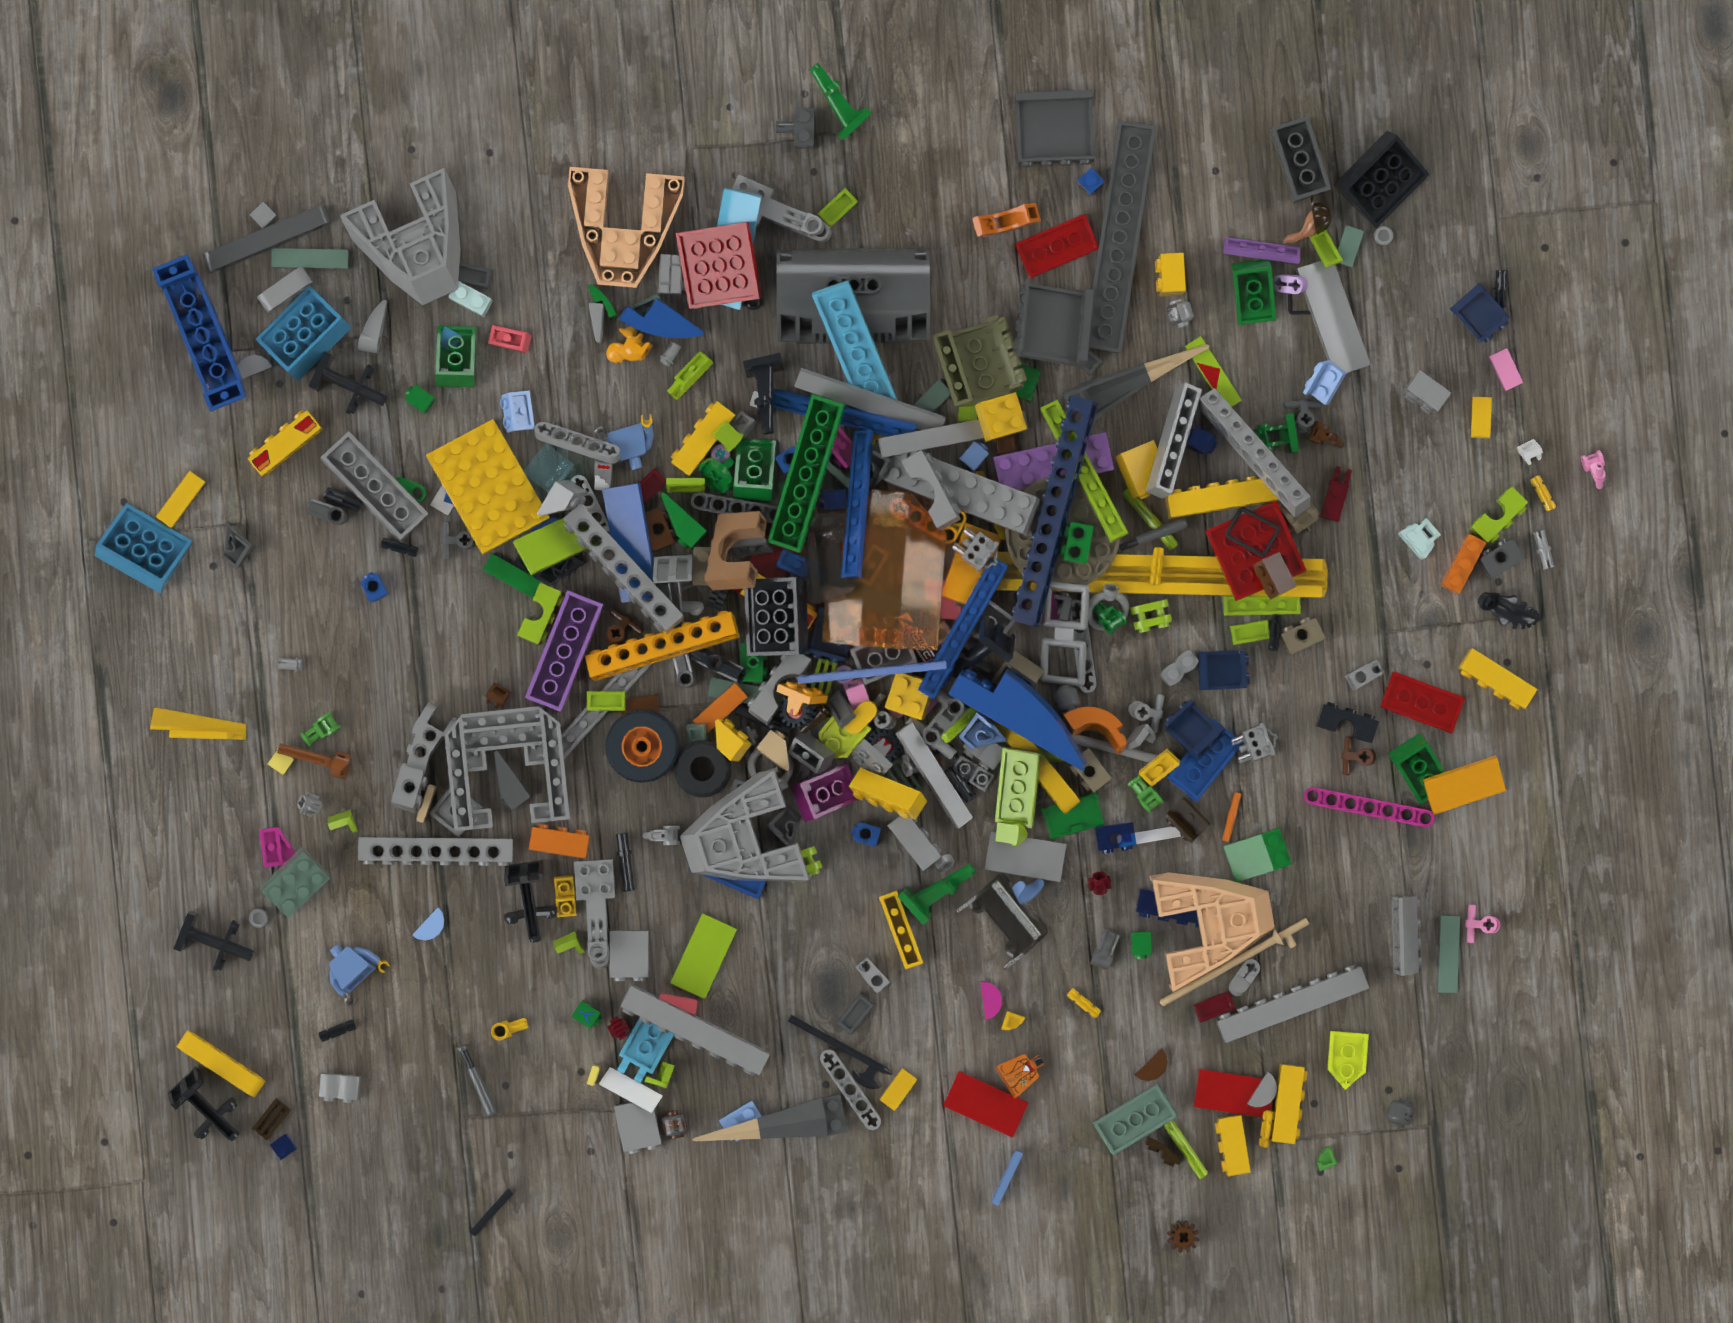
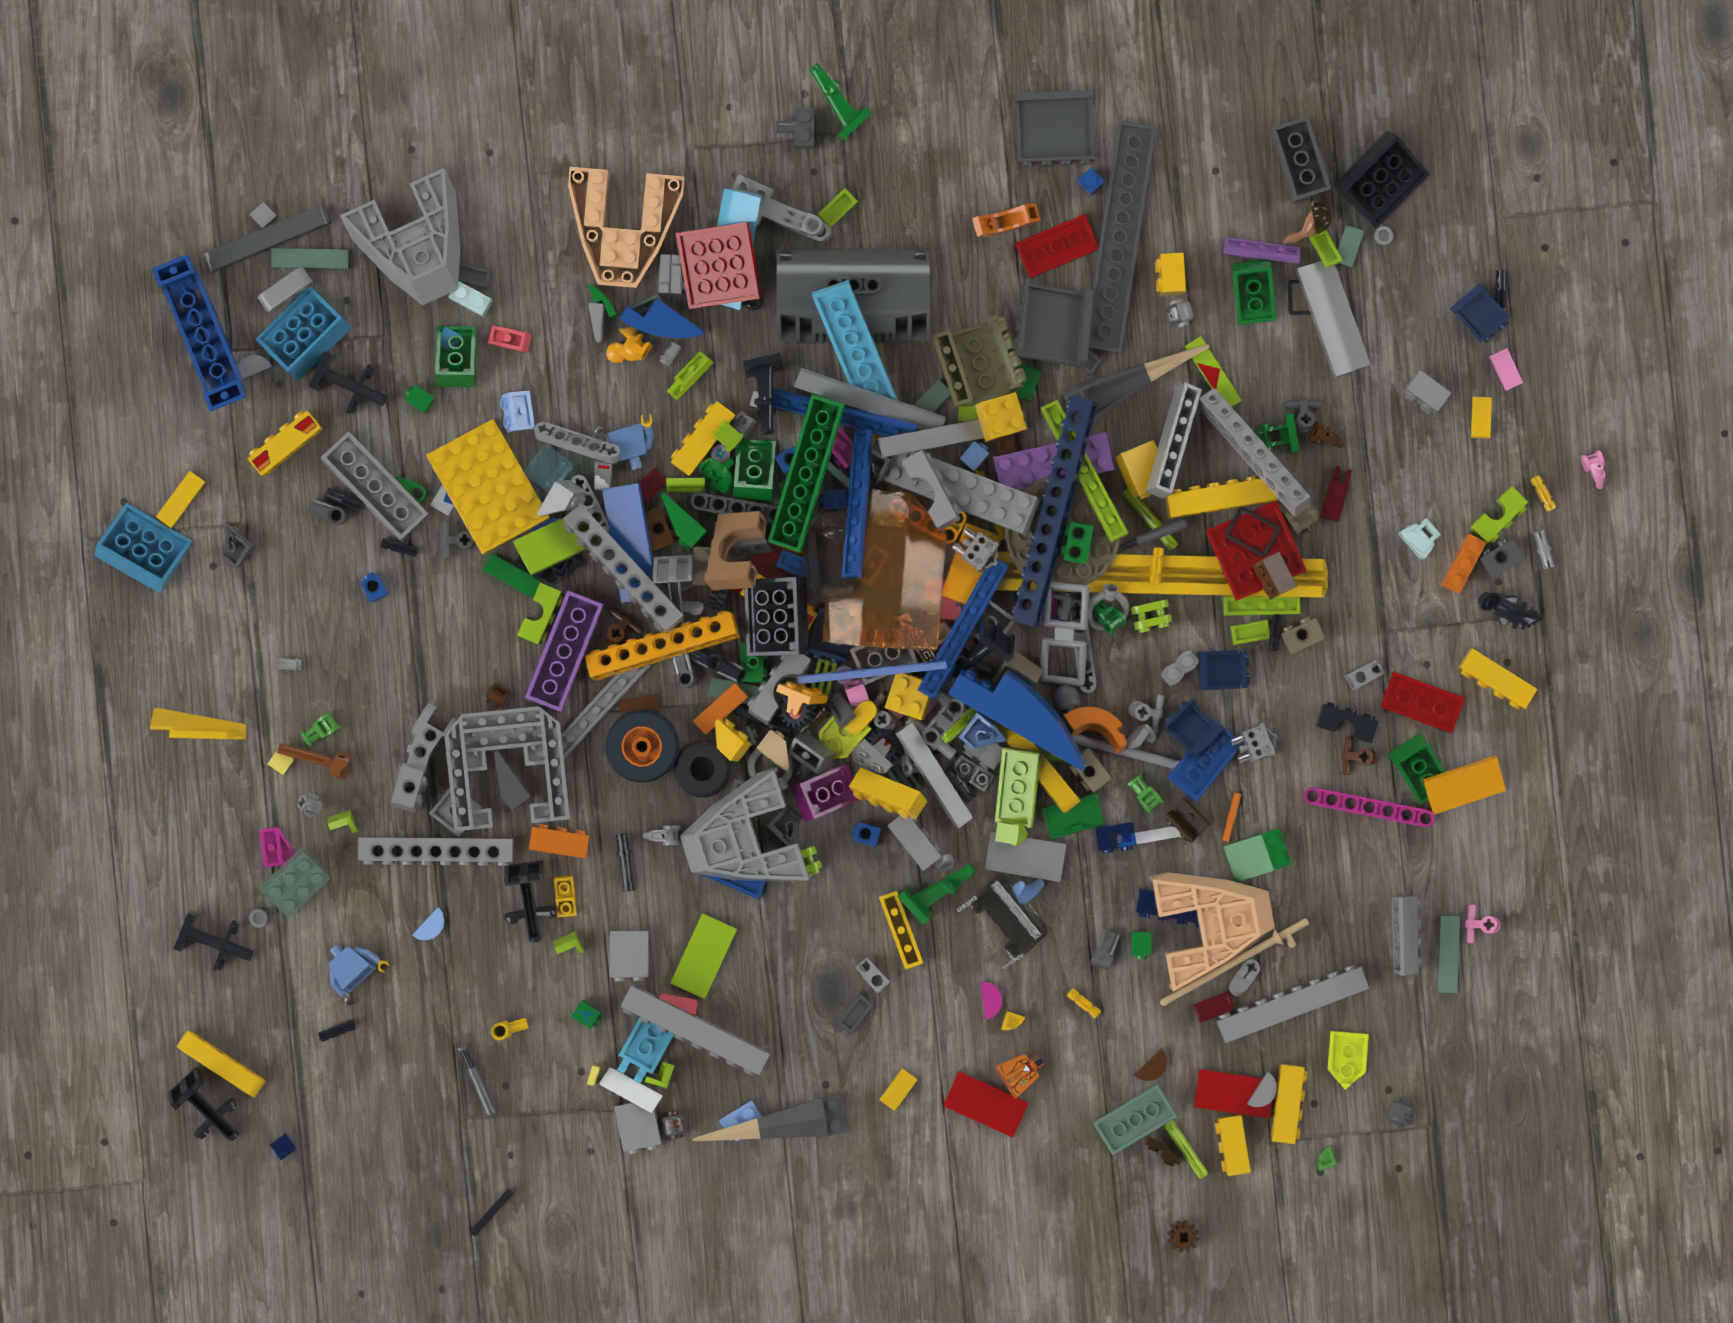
dark brown tile [252,1098,291,1141] -> none
light grey brick [319,1073,361,1103] -> none
light grey piece [358,300,388,354] -> none
tan tile [416,784,437,823] -> none
light grey brick [574,859,616,969] -> none
lime tile [587,691,626,711] -> none
dark red gear [607,1016,631,1040] -> none
sand green tile [686,723,709,743] -> none
black piece [788,1015,893,1089] -> none
light grey beam [820,1049,881,1130] -> none
medium blue tile [991,1149,1023,1206] -> none
dark red gear [1088,871,1112,895] -> none
yellow plate [1139,749,1180,787] -> none
clear blue brick [1185,426,1217,456] -> none
yellow axle [1259,1110,1275,1148] -> none
lavender beam [1273,274,1308,294] -> none
light blue bracket [1303,360,1346,405] -> none
white tile [1517,439,1543,465] -> none

